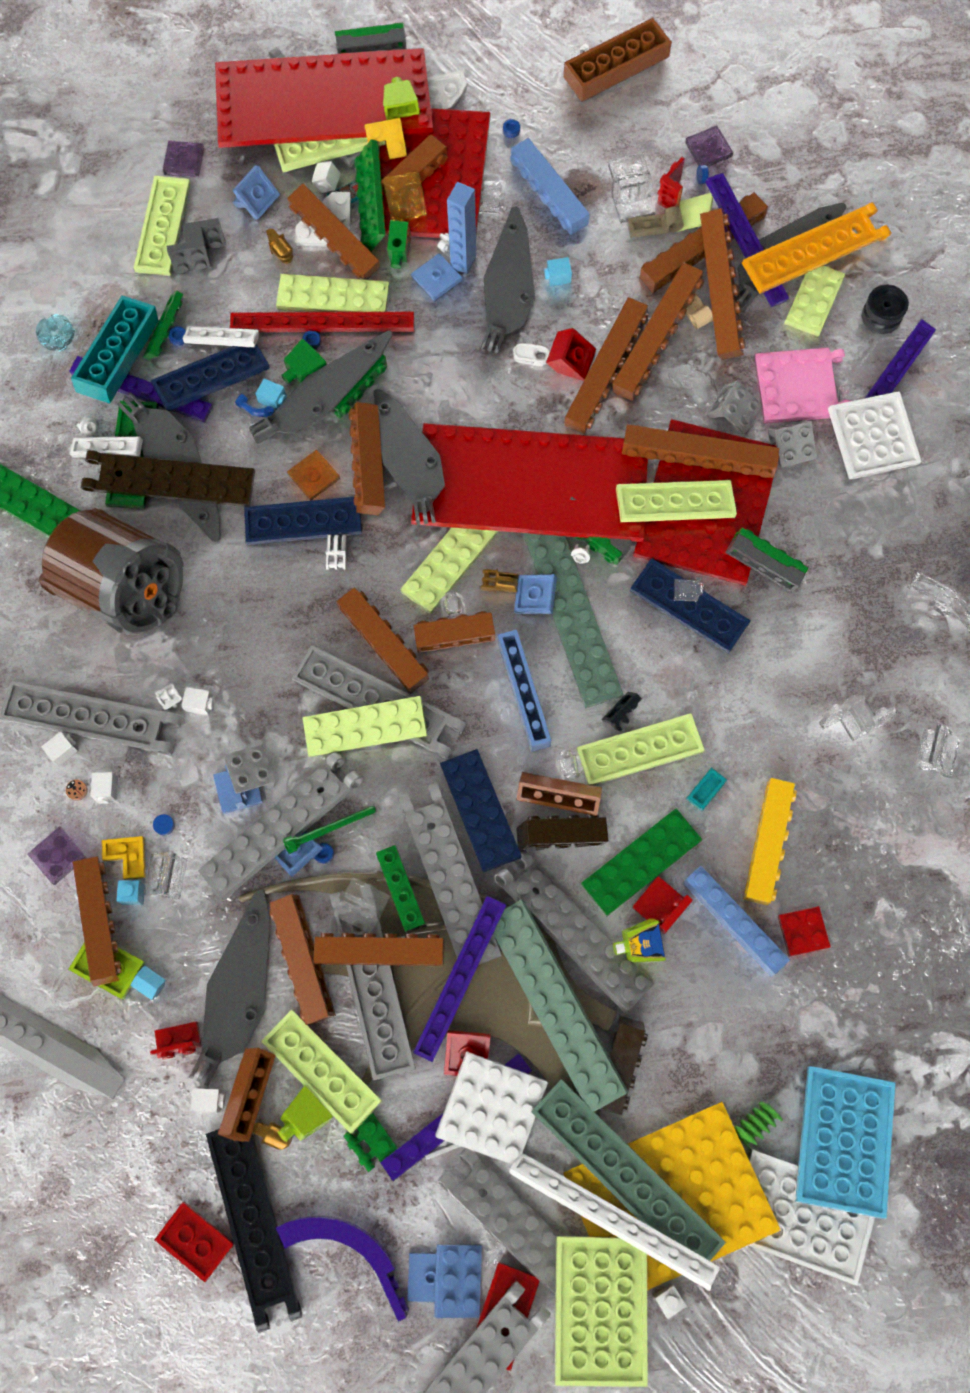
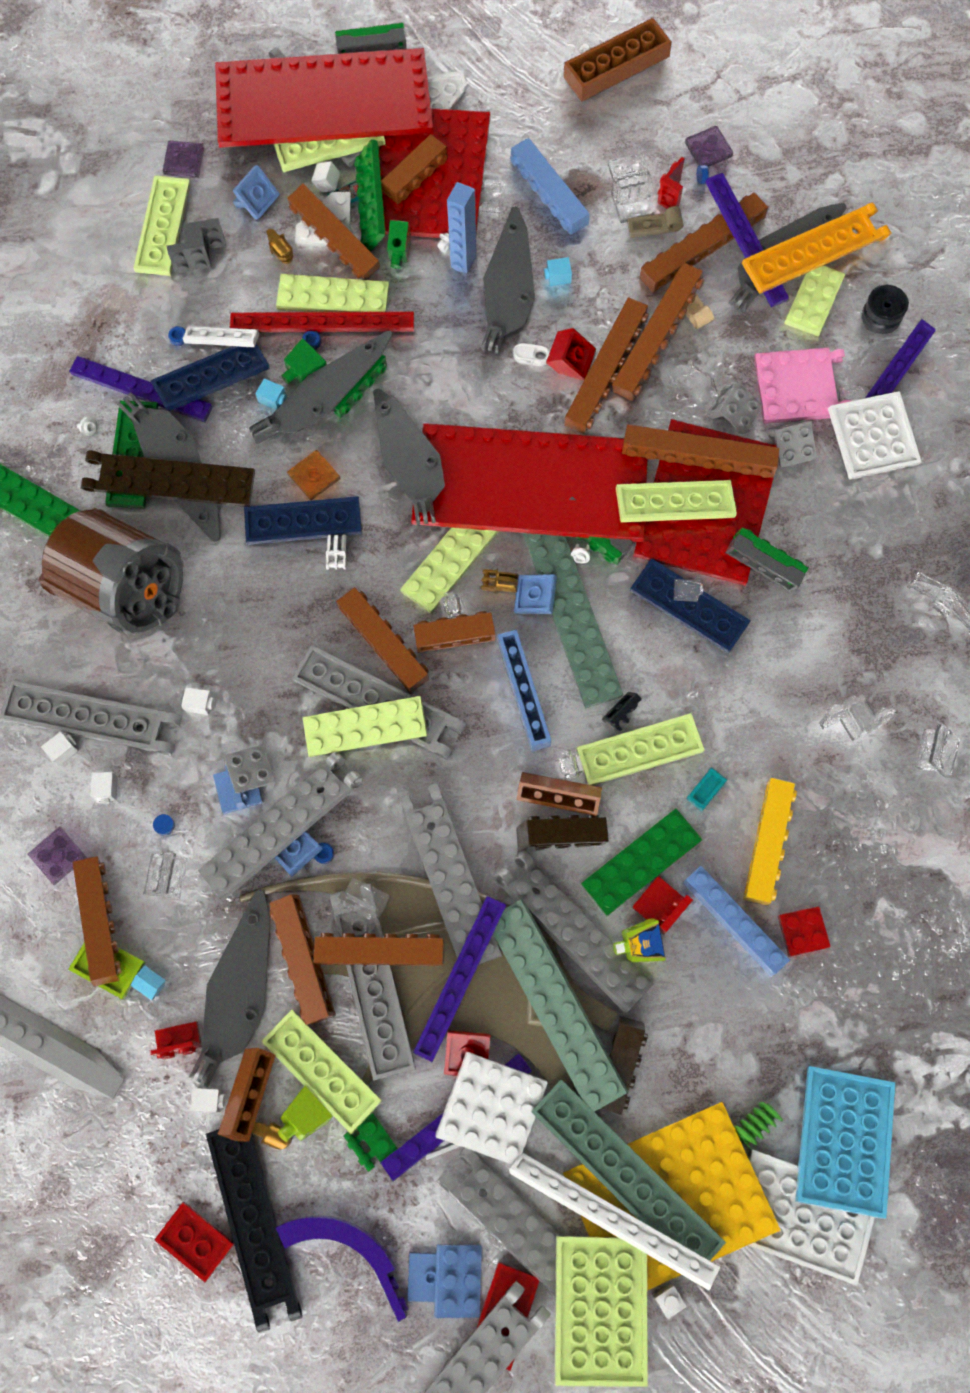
clear light blue plate [36,314,75,351] -> none
nougat tile [66,779,88,801] -> none
white tile [70,437,143,458] -> none
teal brick [71,295,159,404] -> none
yellow plate [102,836,146,880] -> none
medium azure brick [116,880,145,905] -> none
green plate [143,290,183,361] -> none
white arm [155,683,182,710] -> none
blue piece [235,394,275,417] -> none
green piece [283,806,376,854] -> none
dark orange brick [348,402,385,515] -> none
yellow plate [365,118,407,160] -> none
green piece [376,845,427,934] -> none
lime torso [383,77,420,120] -> none
clear yellow bracket [383,172,427,221] -> none
medium blue plate [411,253,462,301] -> none
dark blue plate [440,749,522,873] -> none
blue tile [503,119,520,138] -> none
yellowish green piece [677,193,713,232] -> none
dark orange brick [700,208,746,360] -> none

